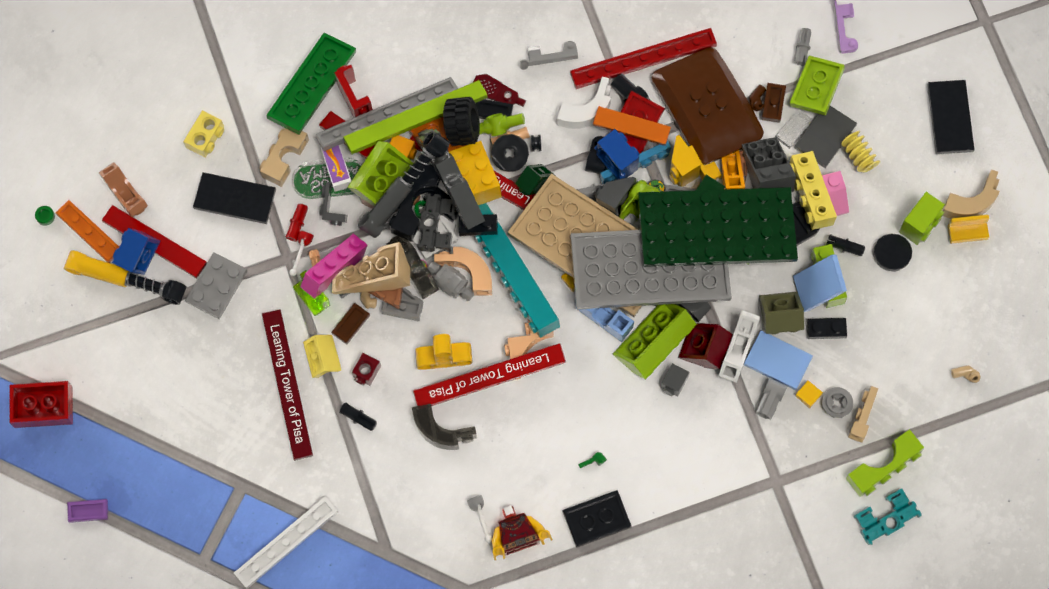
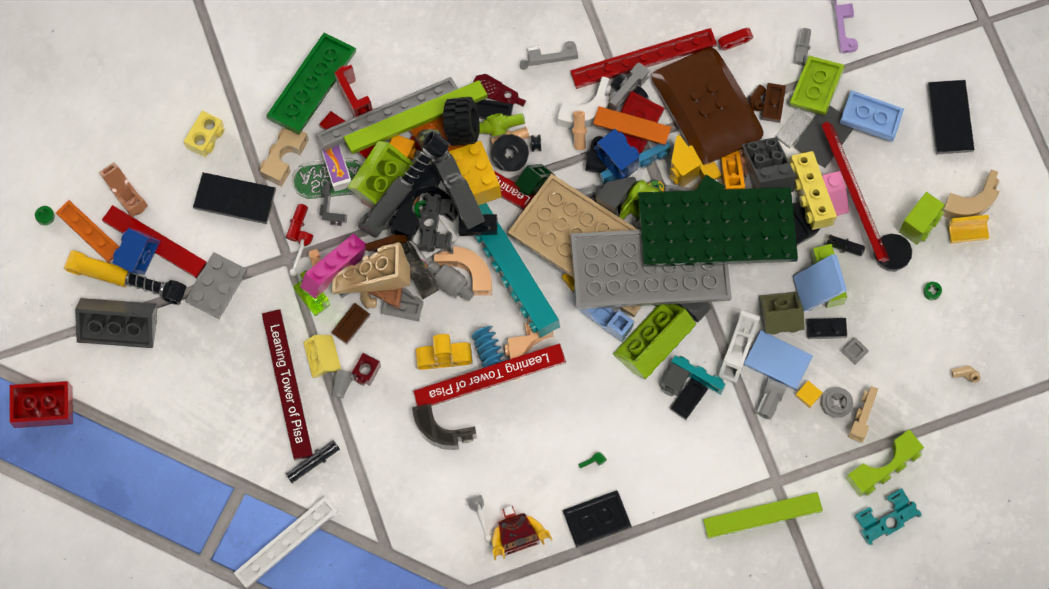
medium lavender tile [67,499,108,523] -> none
black axle [339,402,377,431] -> none
dark red slope [678,323,733,369] -> none
light yellow piece [841,131,880,173] -> none
none -> dark grey slope [75,298,157,348]
none -> black pin [286,440,340,484]
none -> light grey cone [333,369,353,399]
none -> reddish brown tile [365,235,407,252]
none -> dark azure piece [471,326,506,368]
none -> light nougat pin [572,111,587,150]
none -> light grey plate [608,63,650,111]
none -> teal plate [670,355,726,395]
none -> black tile [670,378,708,421]
none -> lime tile [703,492,823,539]
none -> red beam [718,28,754,51]
none -> red tile [822,121,890,262]
none -> light blue tile [840,90,904,142]
none -> light grey tile [841,337,869,365]
none -> green bush [923,282,942,301]

